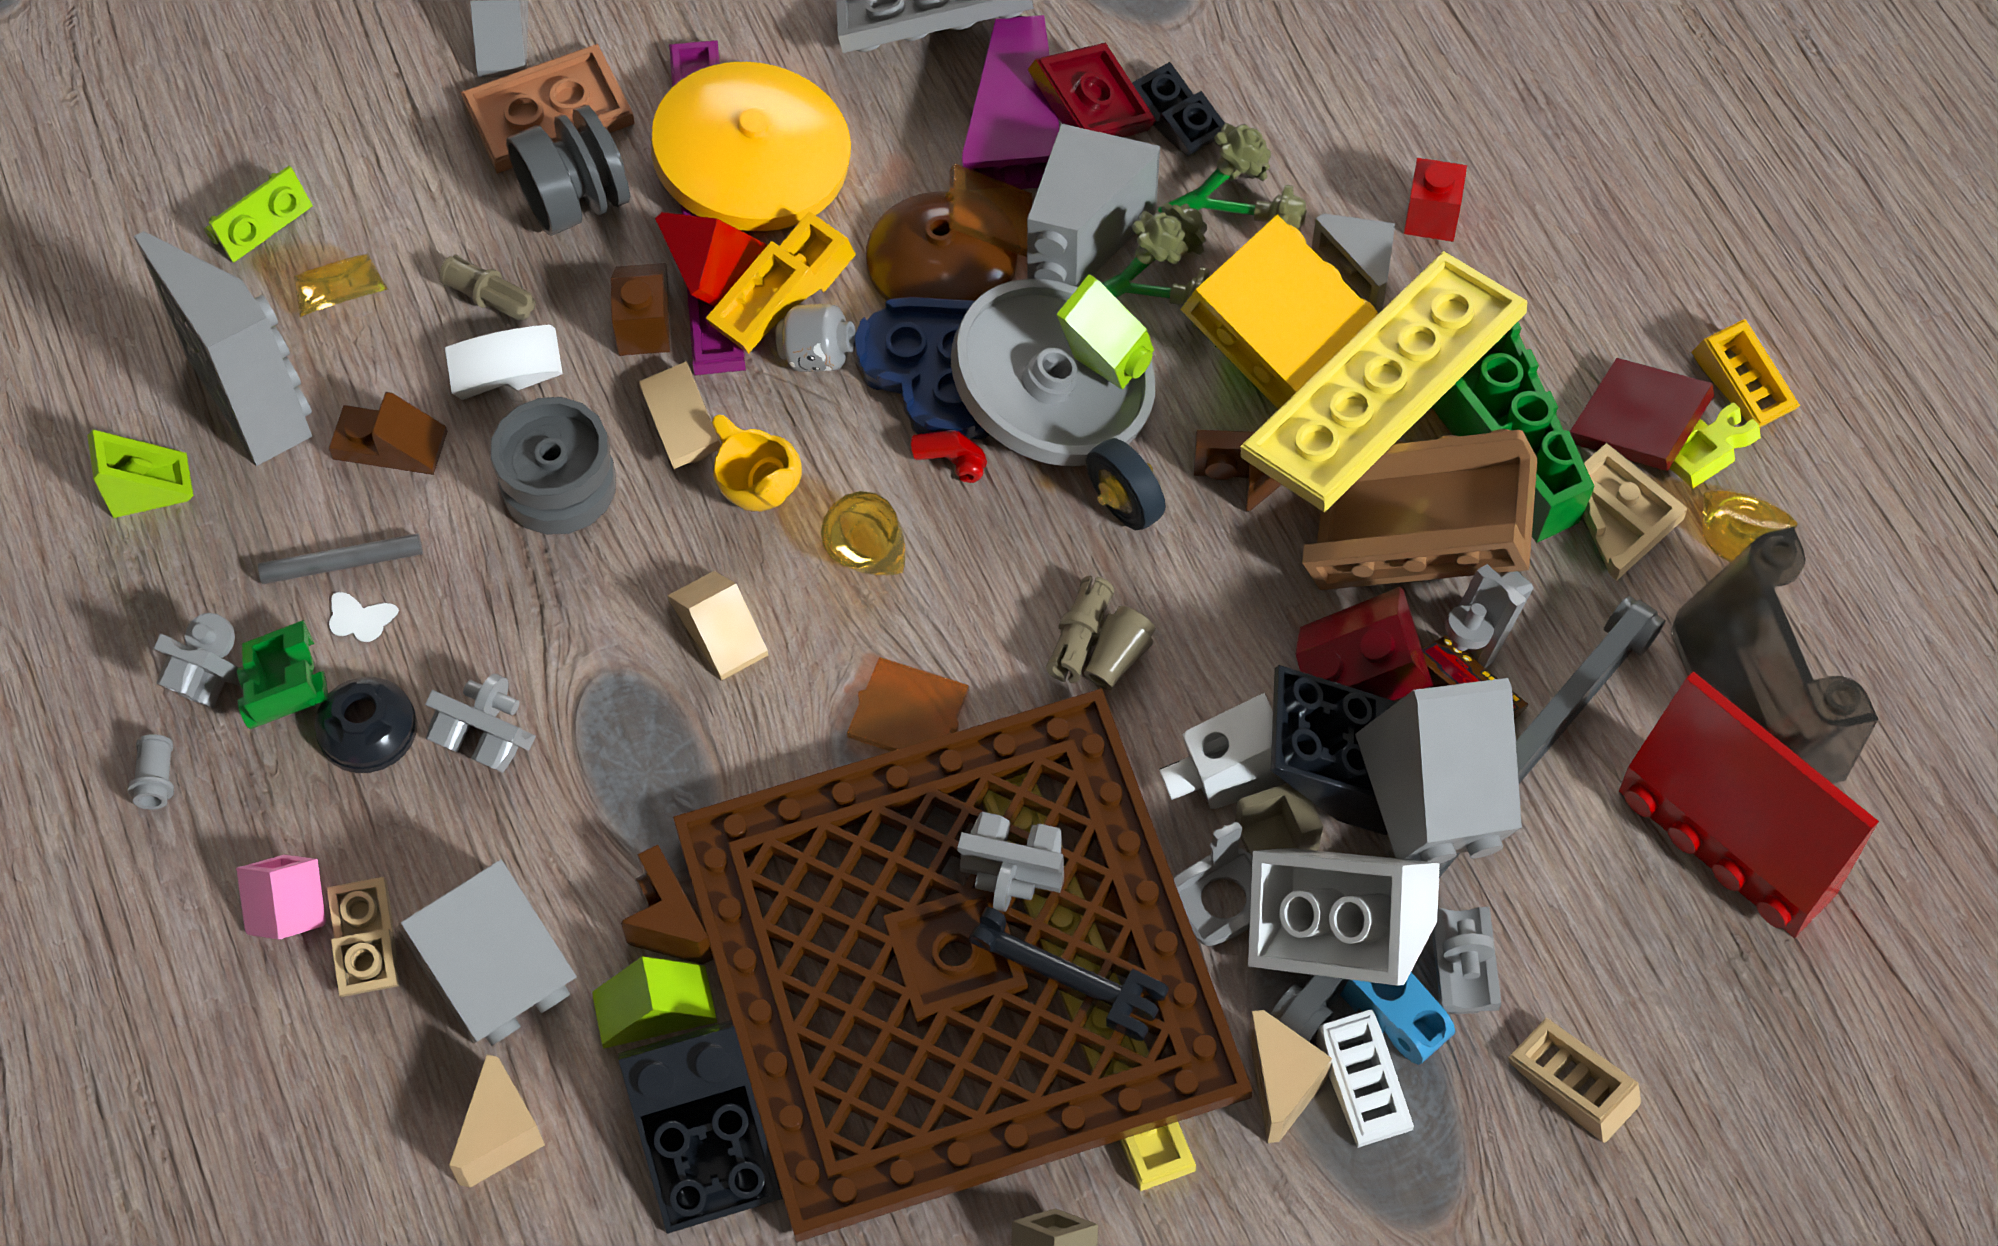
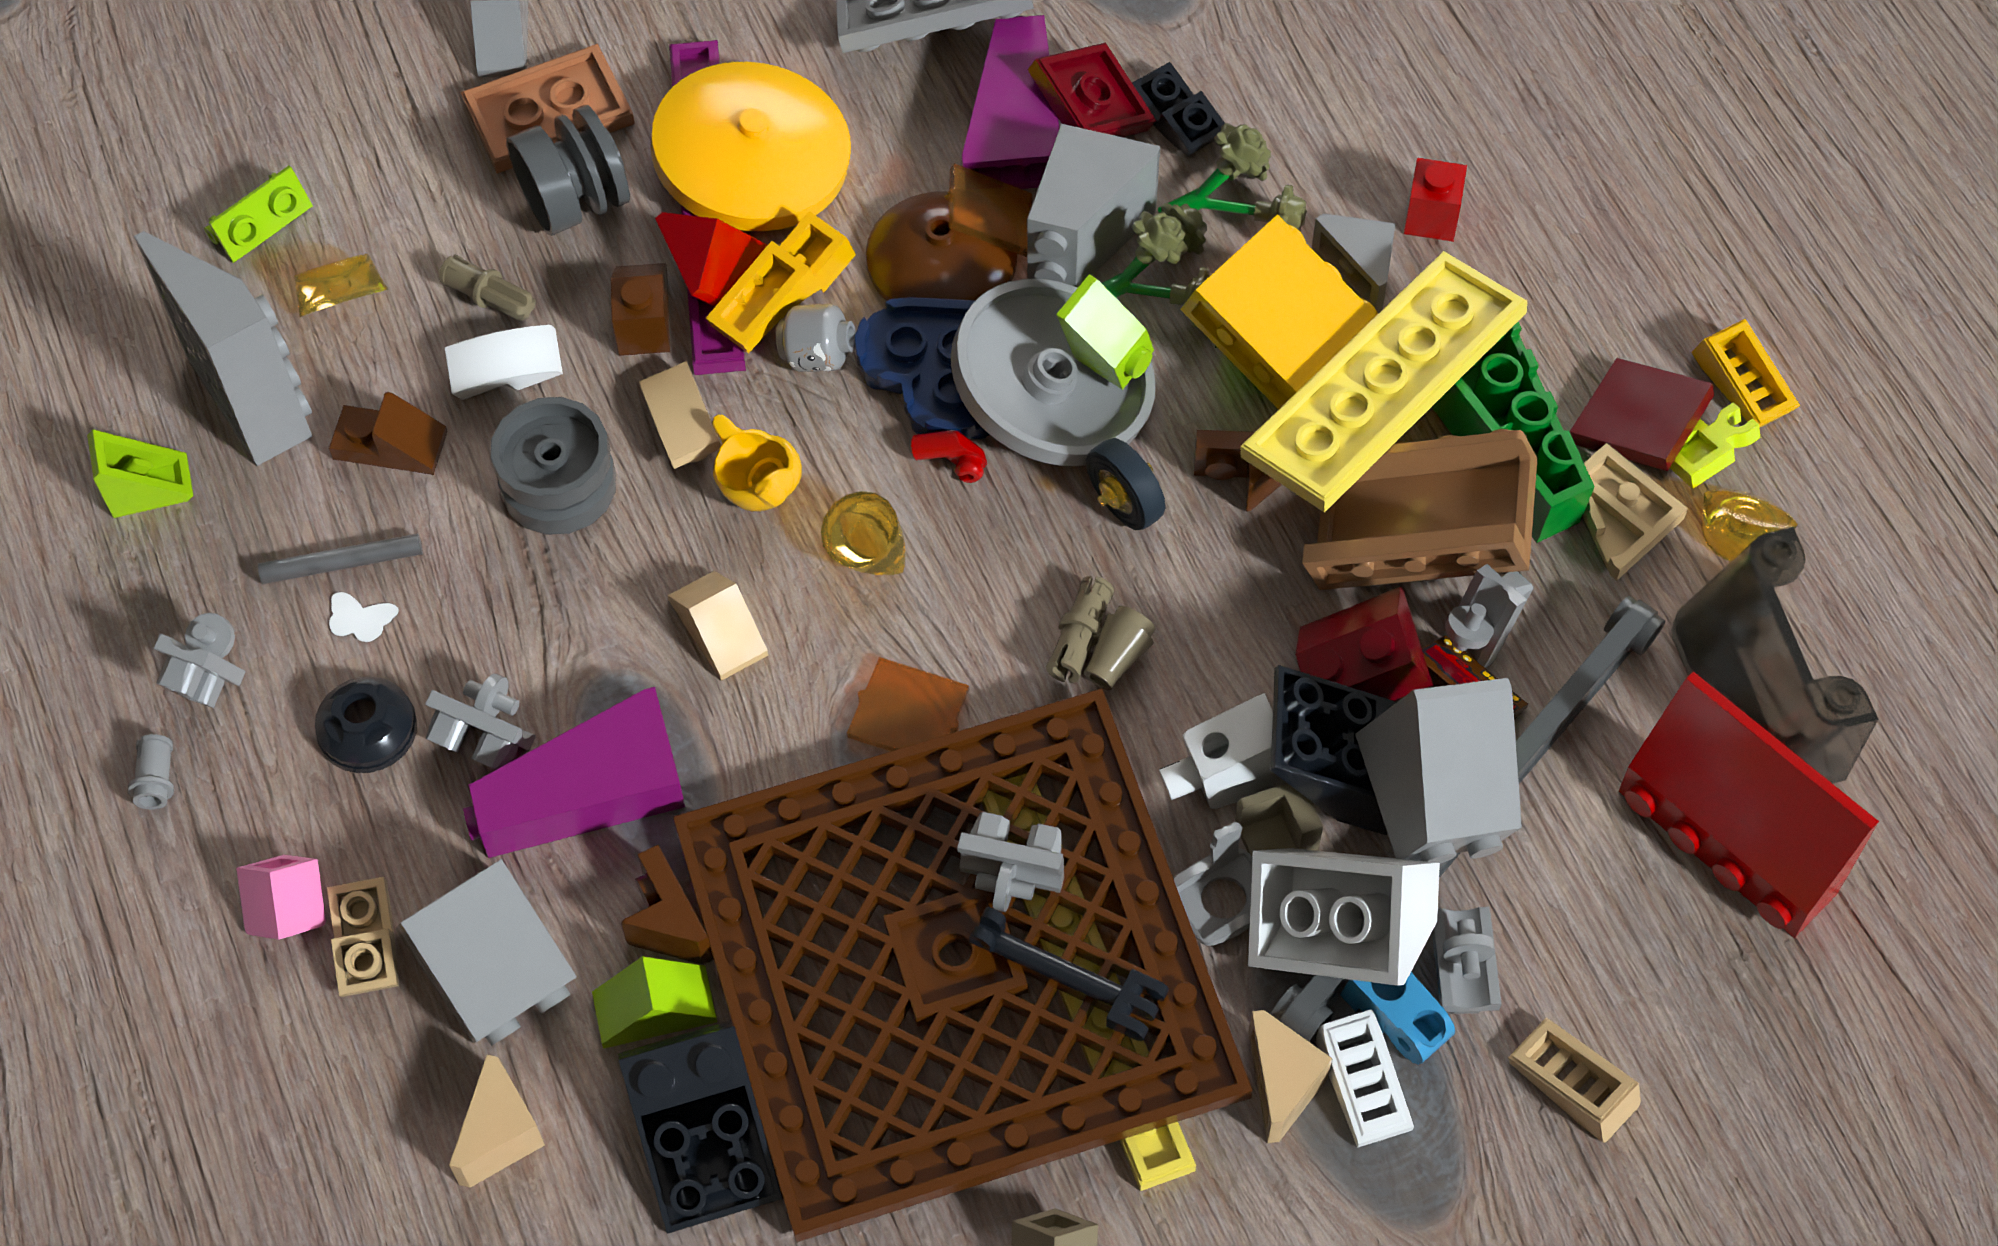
green cylinder [237,620,328,729] -> none
none -> magenta slope [463,687,685,858]

